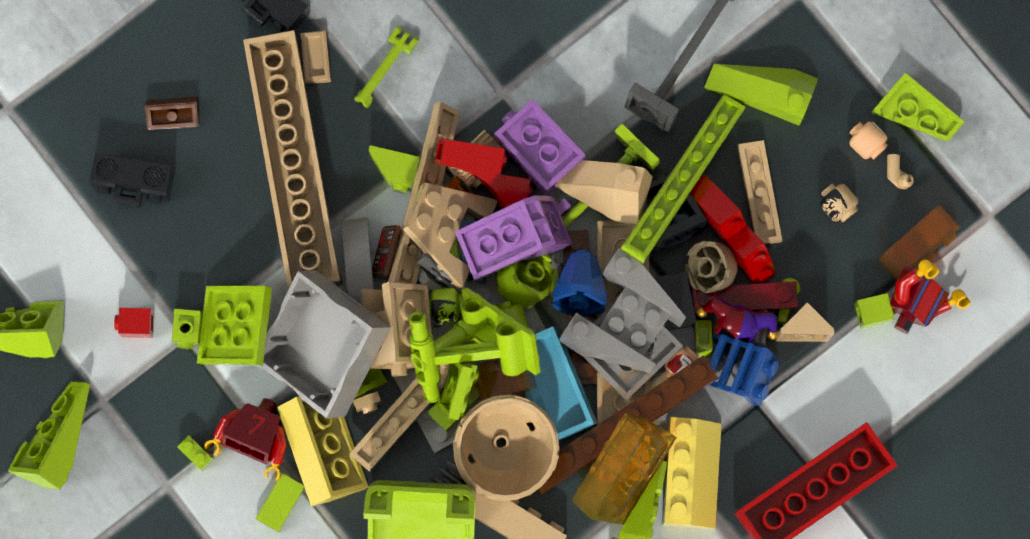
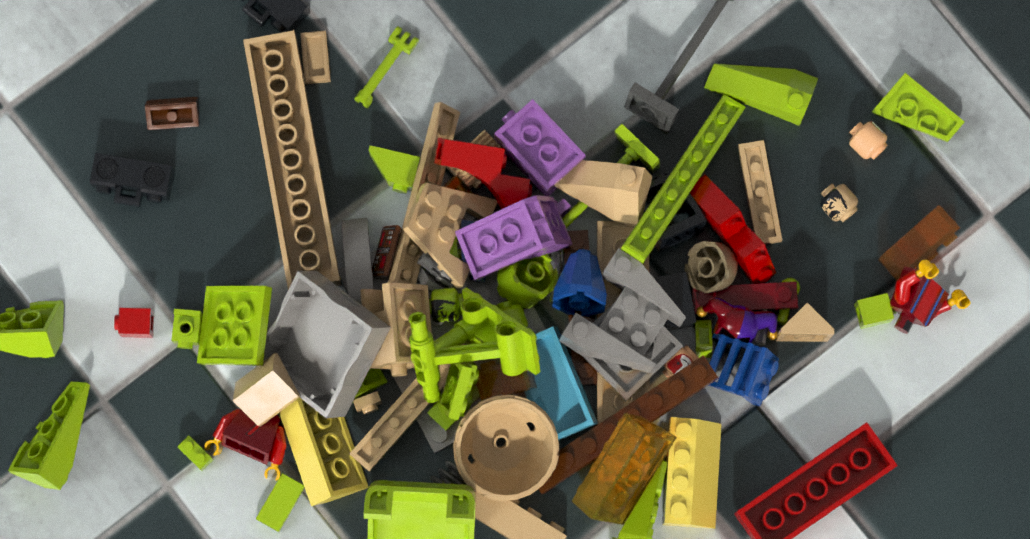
tan arm [887,154,914,189] -> none
none -> slope [233,353,301,426]

